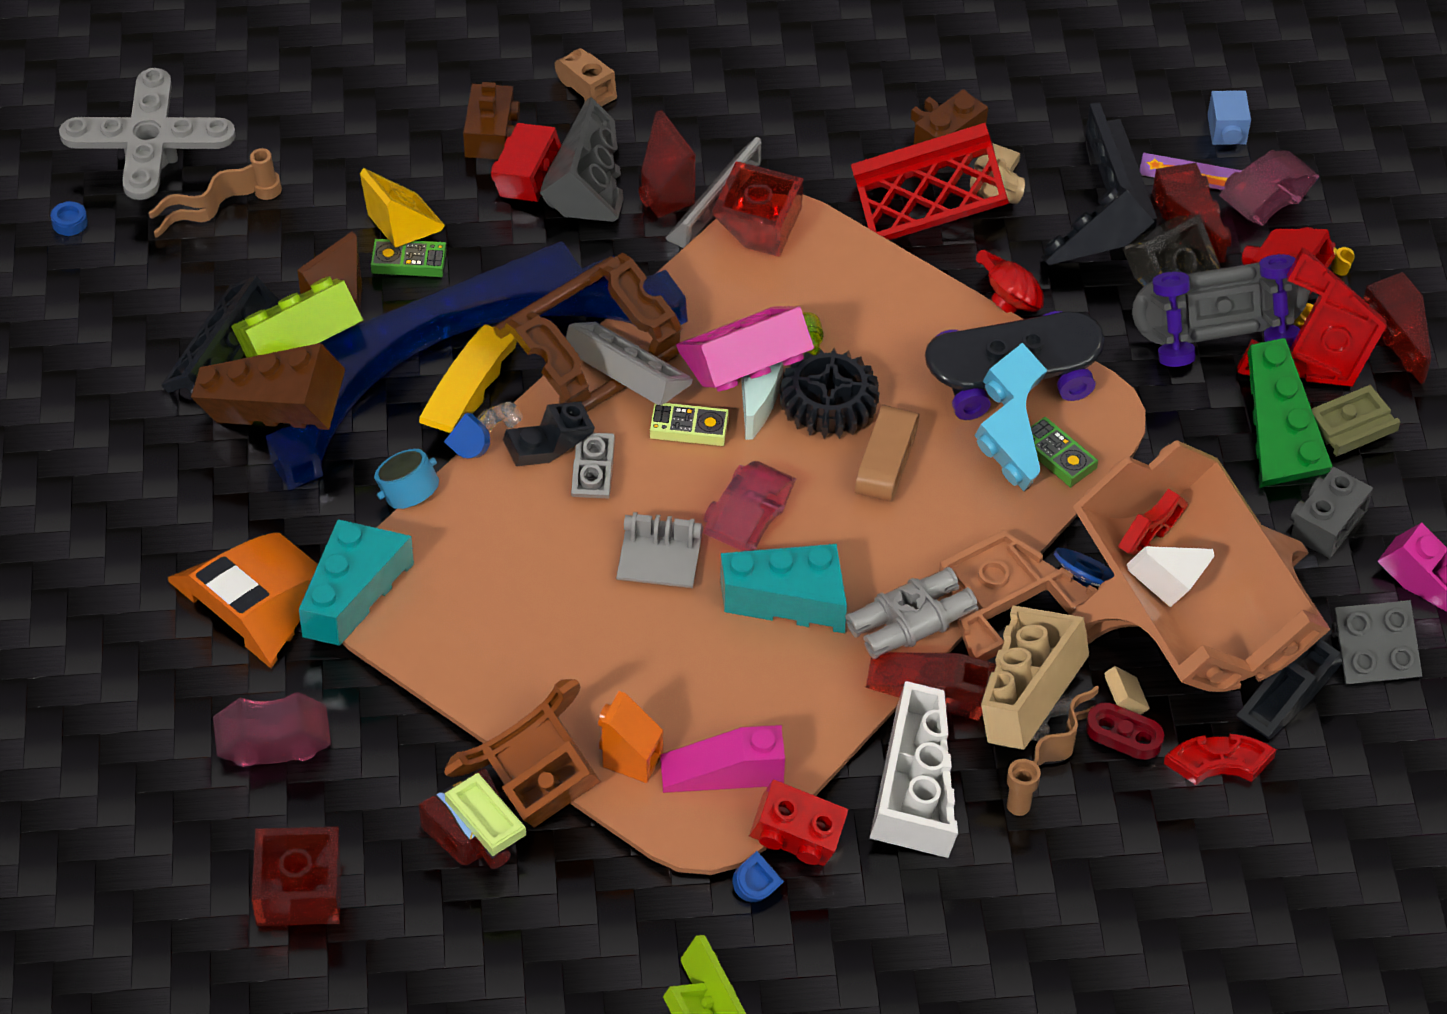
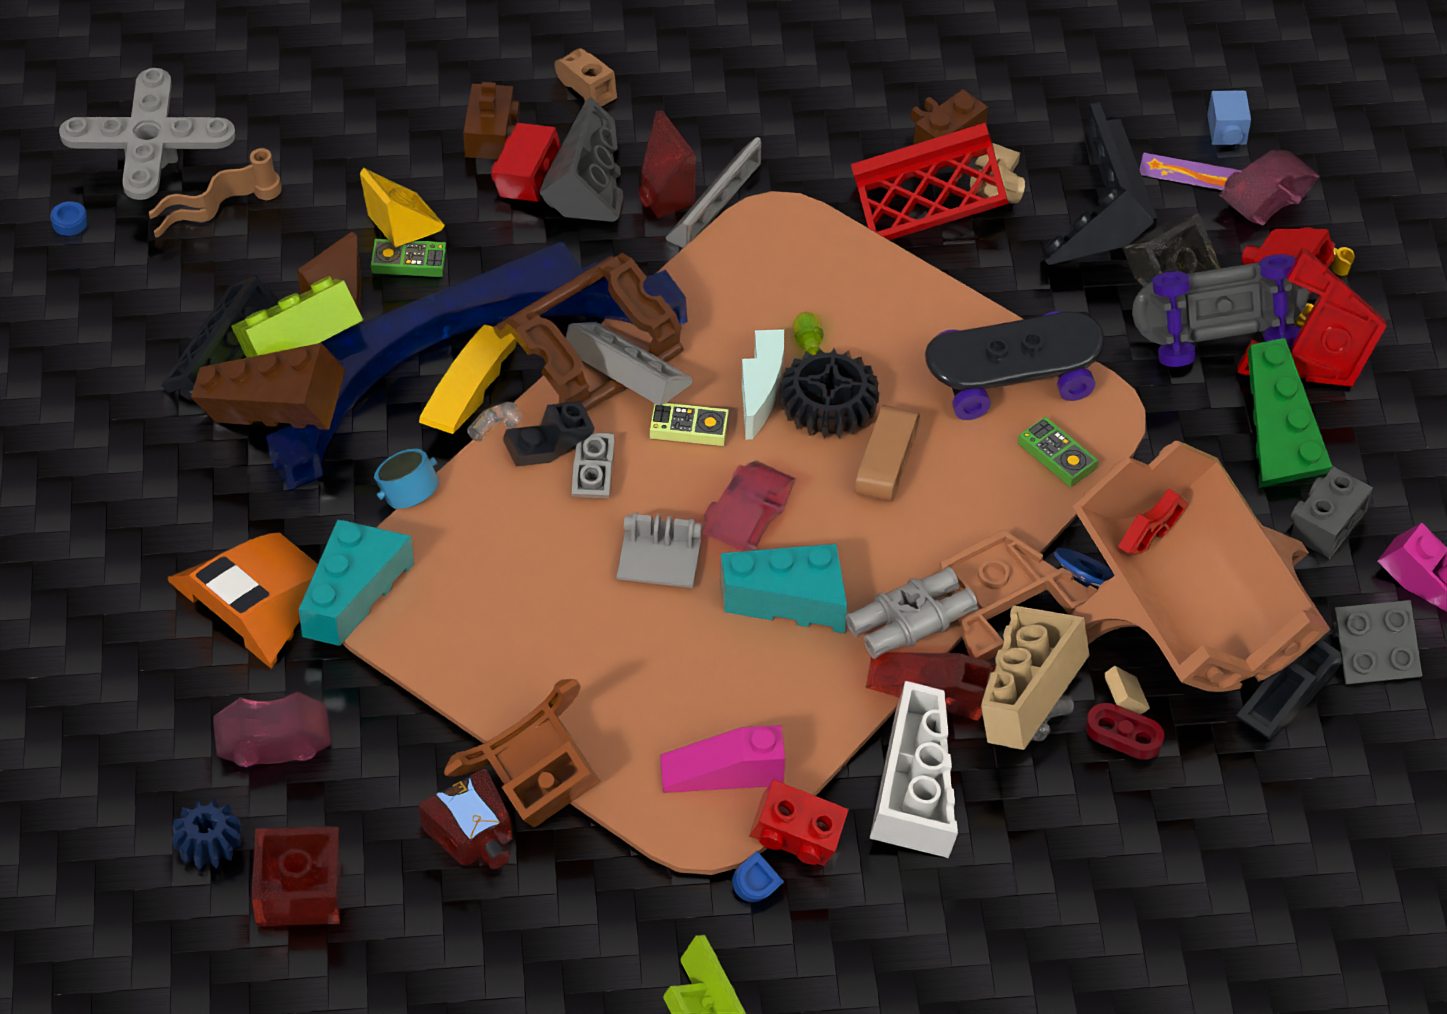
blue tile [444,413,490,458] -> none
yellowish green tile [445,773,526,856] -> none
orange slope [598,691,663,783] -> none
slope [676,306,814,392] -> none
clear red slope [713,161,803,257] -> none
medium azure arch [974,343,1047,491] -> none
red animal [976,250,1044,314] -> none
medium nougat flag [1007,686,1099,816] -> none
white slope [1127,546,1215,607] -> none
clear red slope [1152,162,1232,263] -> none
red tile [1164,734,1277,785] -> none
olive plate [1312,385,1401,456] -> none
clear red slope [1363,272,1432,384] -> none
none -> dark blue gear [172,798,242,870]

